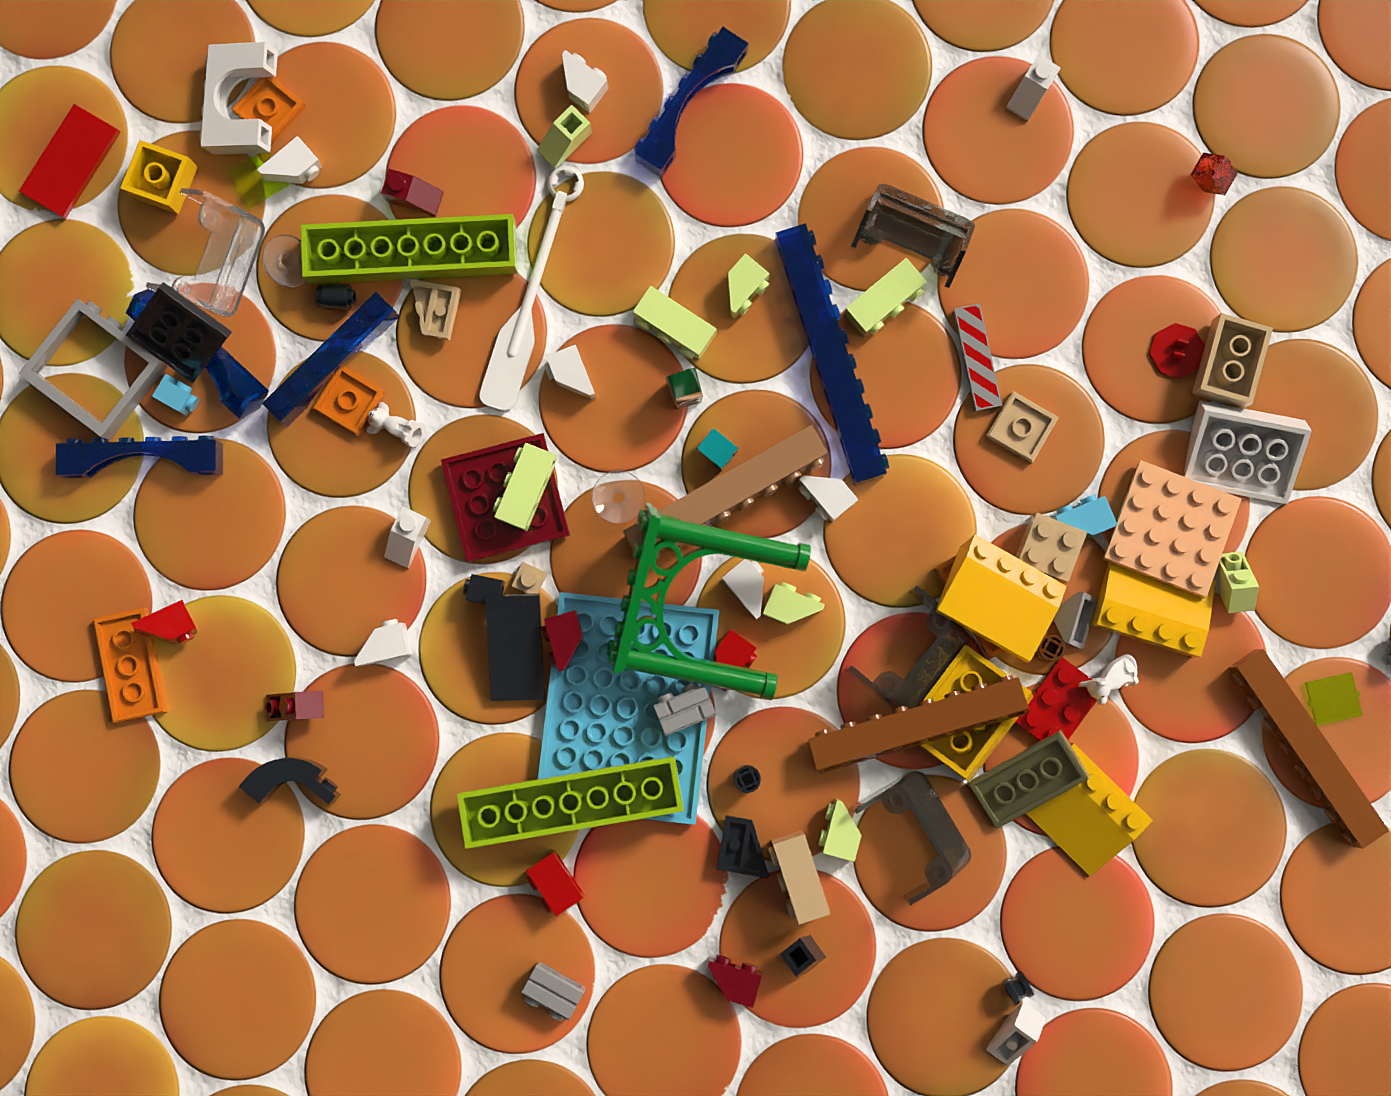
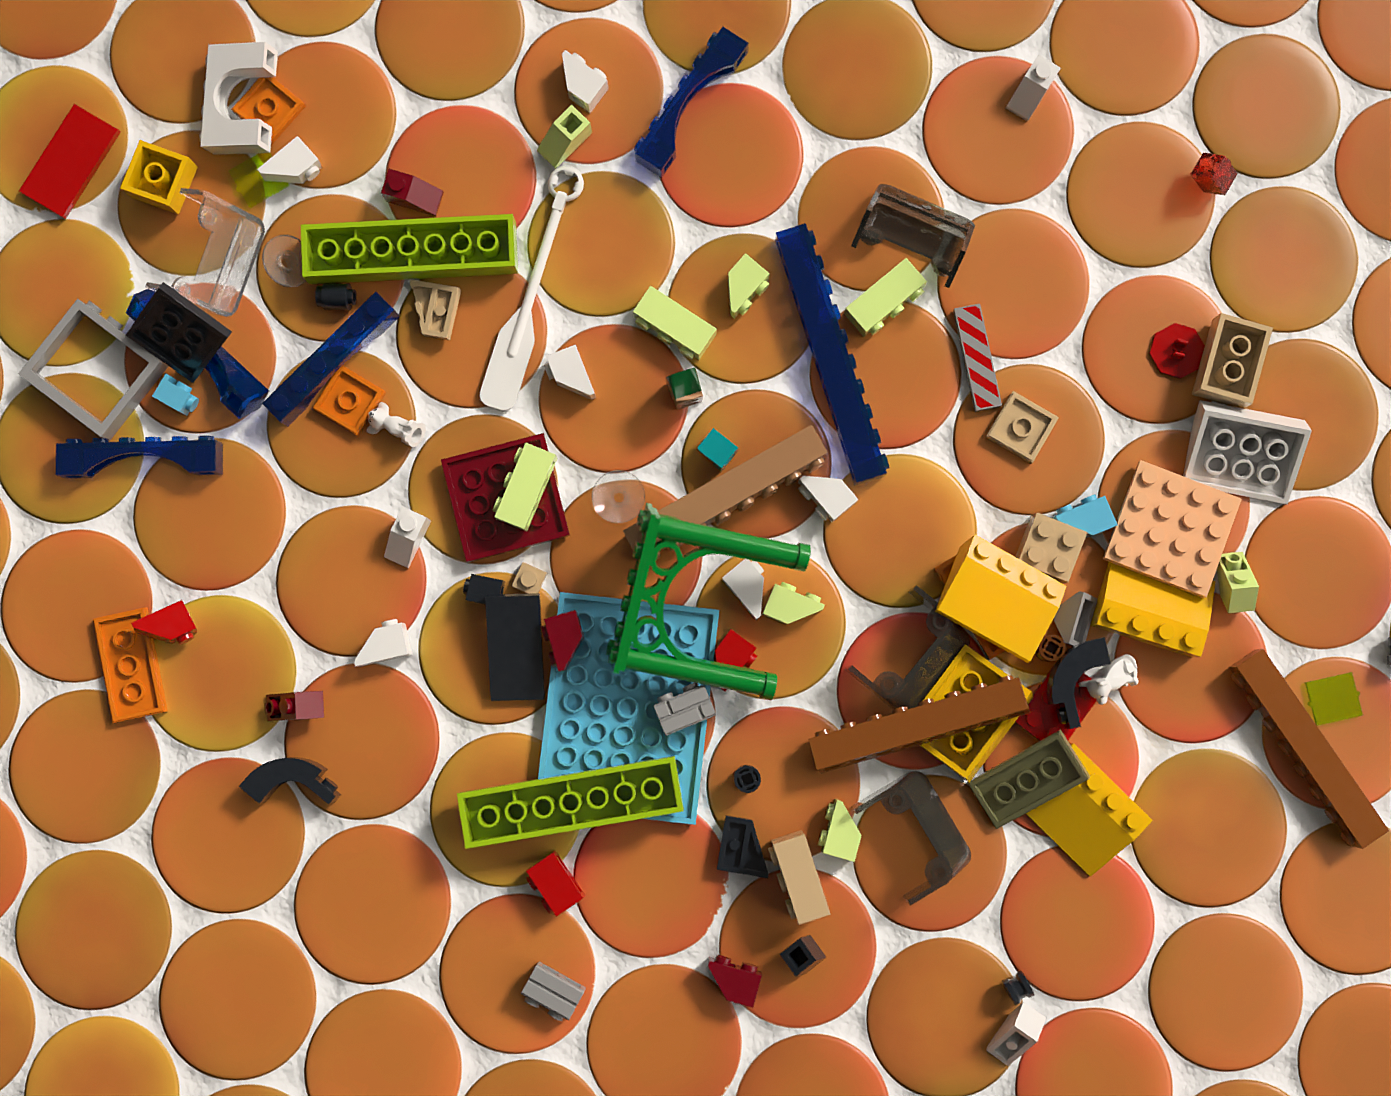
none -> black arch [1047,637,1111,729]

